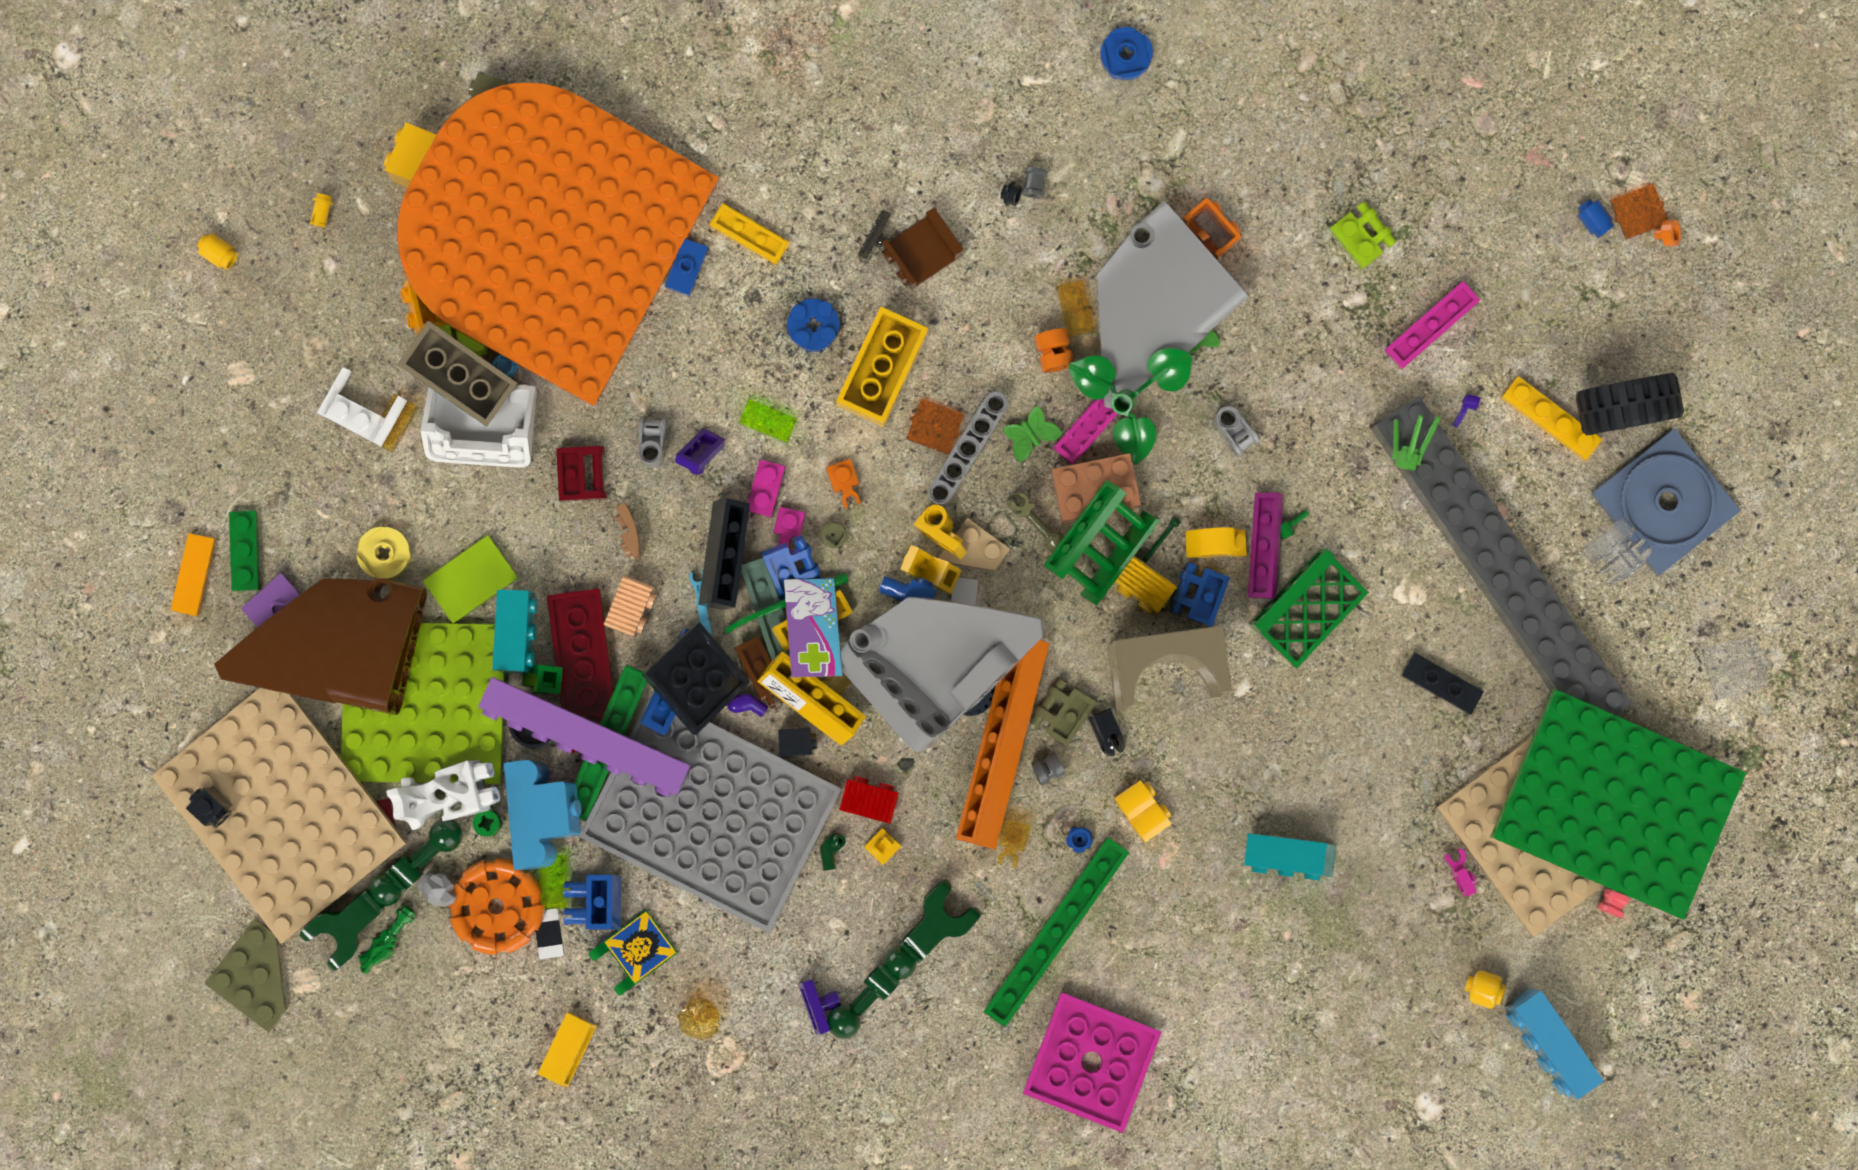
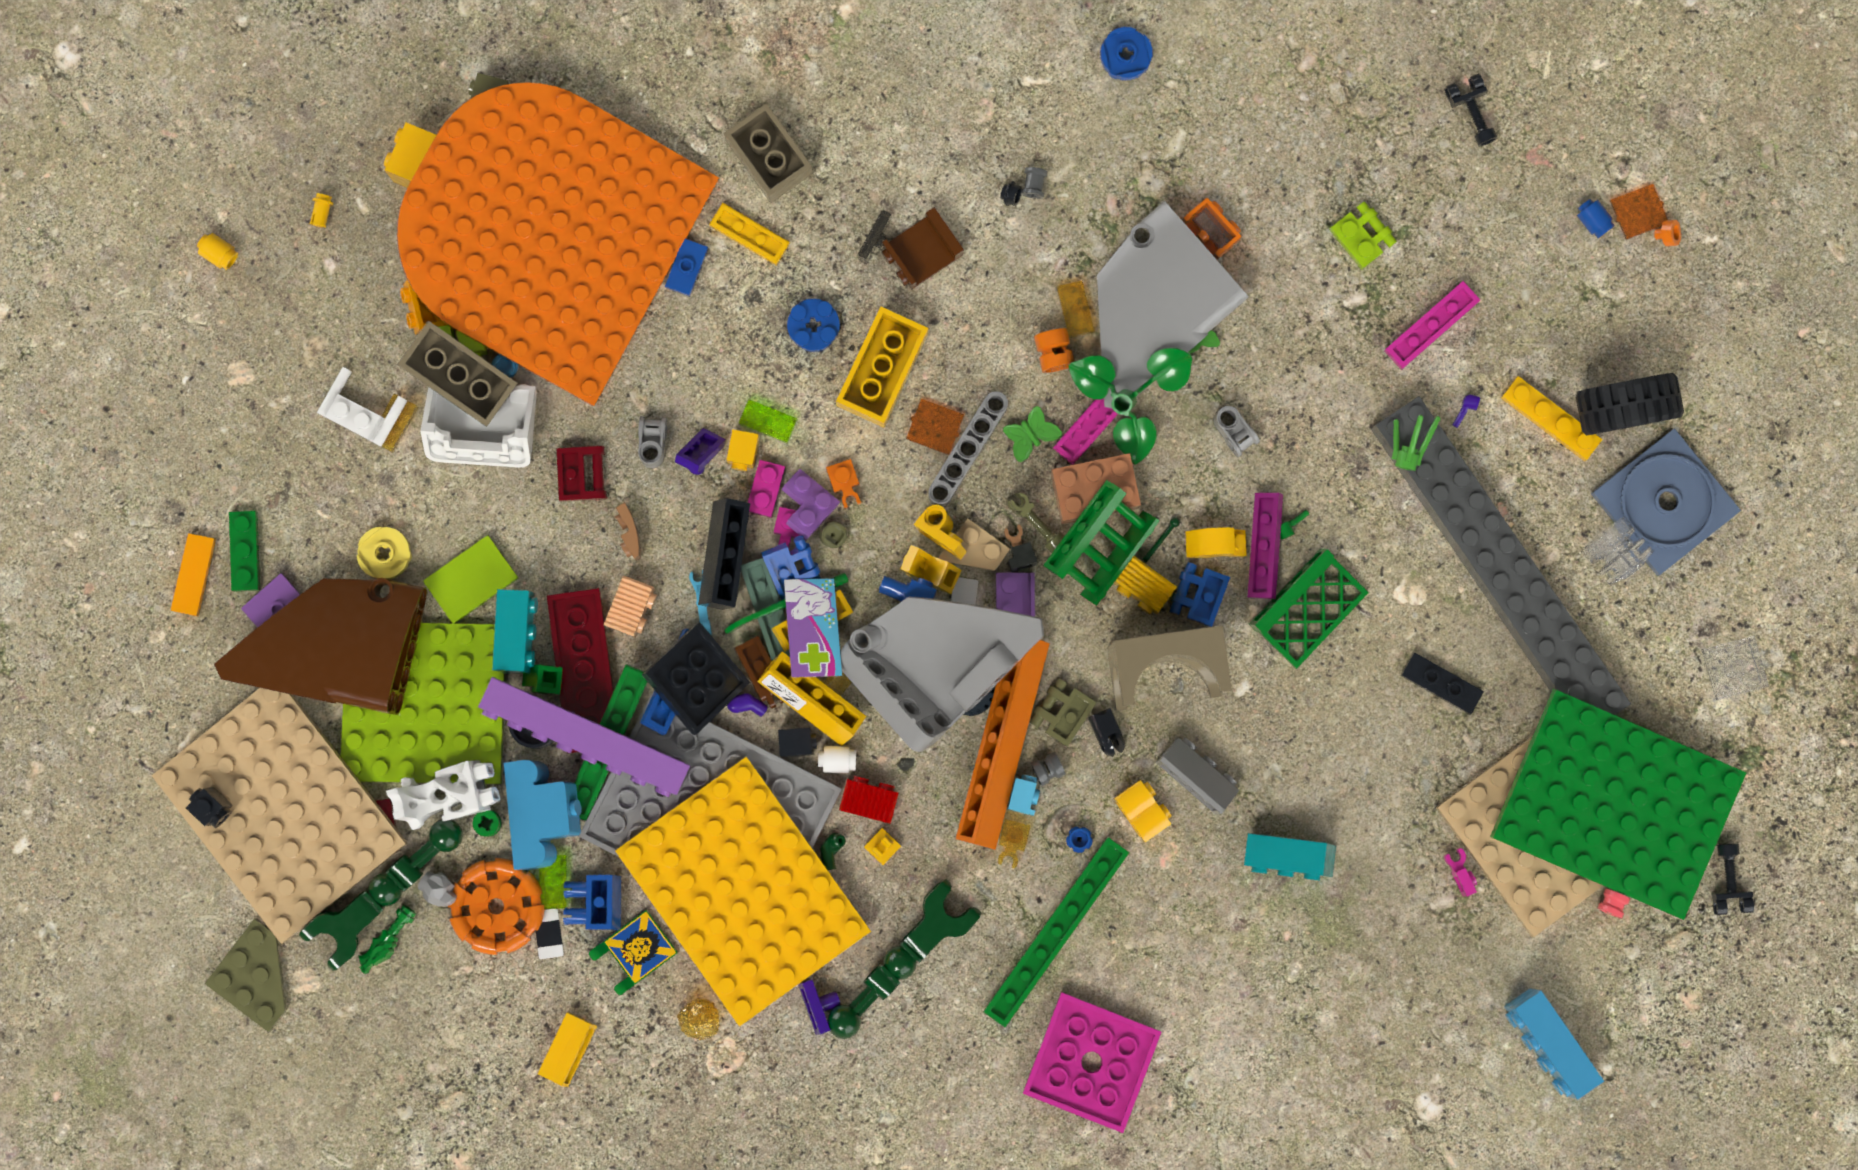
yellow head [1465,970,1507,1009] -> none
none -> yellow plate [615,757,871,1027]
none -> dark tan brick [724,103,813,204]
none -> yellow brick [726,429,760,471]
none -> medium lavender plate [782,469,840,541]
none -> white brick [818,746,856,773]
none -> medium lavender plate [996,573,1035,617]
none -> pearl dark grey piece [1004,525,1037,573]
none -> medium azure brick [1007,774,1040,816]
none -> light grey slope [1155,737,1239,815]
none -> black bar [1444,73,1498,147]
none -> black bar [1712,844,1754,915]

